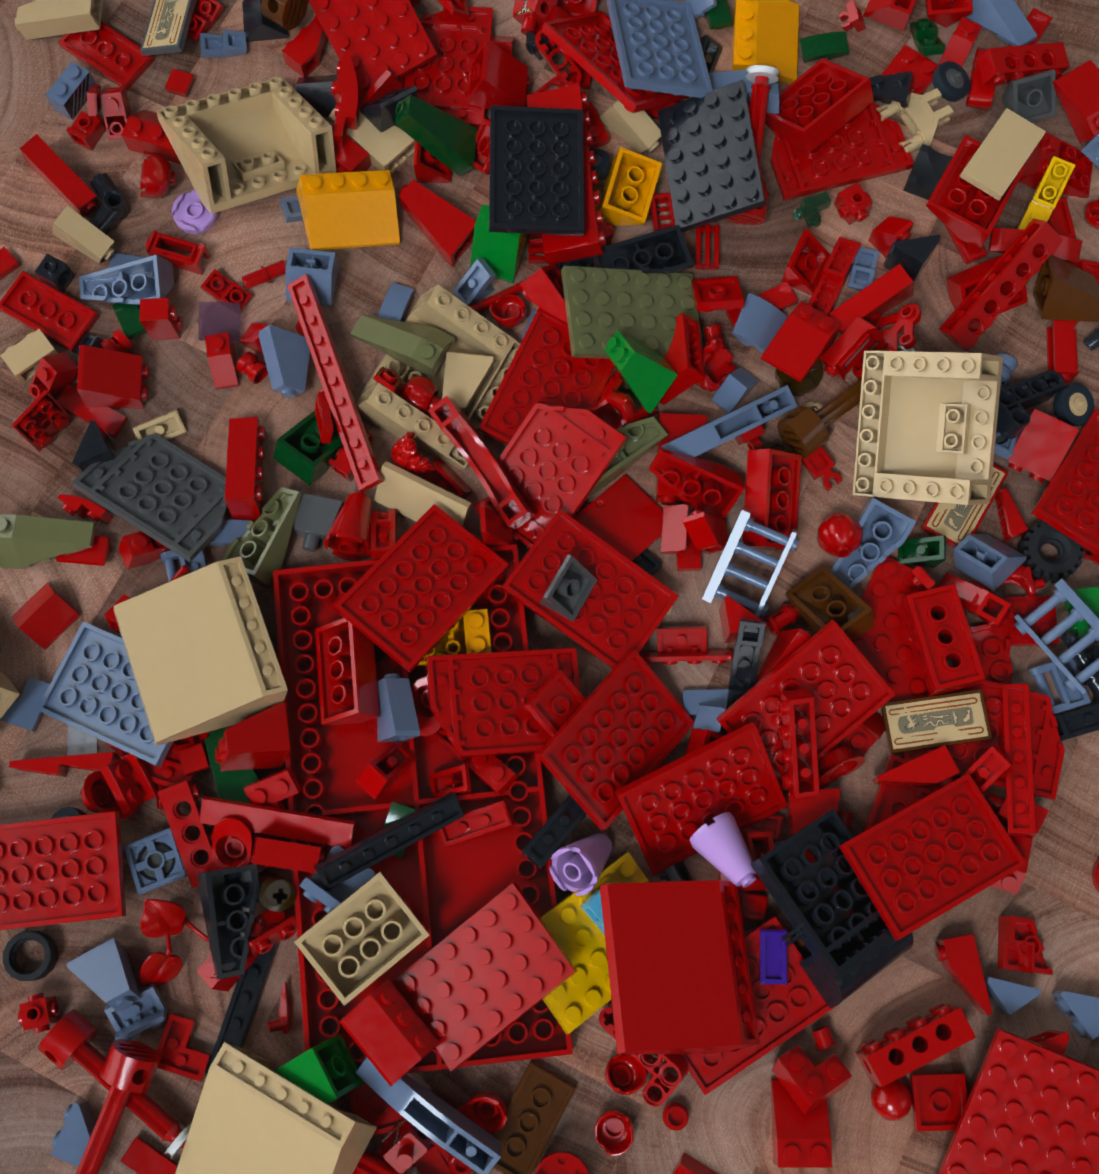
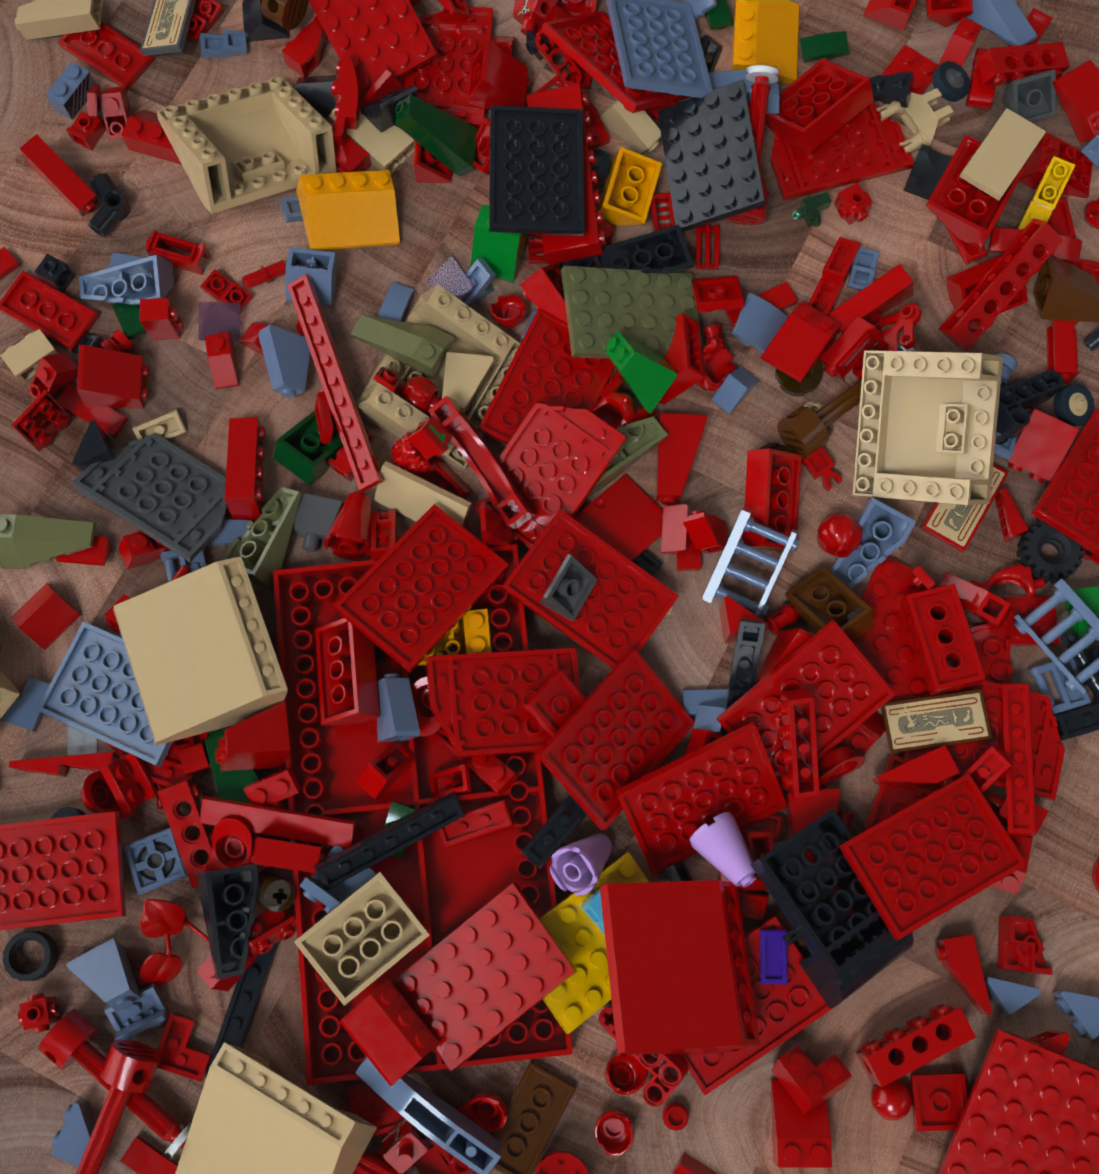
tan slope [52,206,115,264] -> none
red slope [57,494,113,524] -> none
red cylinder [140,151,175,198] -> none
red tile [165,69,195,97] -> none
lavender tile [172,190,218,234] -> none
red wheel [236,351,268,384] -> none
red bar [267,982,290,1034] -> none
green slope [274,1033,365,1104] -> none
red slope [399,179,476,267] -> none
red bar [470,281,524,313] -> none
red bracket [639,626,733,665] -> none
red wedge [649,448,745,520] -> none
sand blue slope [661,385,798,457] -> none
red tile [735,425,765,450] -> none
red slope [781,229,830,295] -> none
red axle [810,1025,837,1051] -> none
red tile [839,0,866,32] -> none
red slope [868,216,914,258] -> none
black slope [884,234,941,283] -> none
dark green slope [898,535,946,568] -> none
dark green slope [909,18,945,57] -> none
sand blue slope [953,534,1026,591] -> none
none -> red brick [408,416,452,460]
none -> clear purple piece [427,255,475,302]

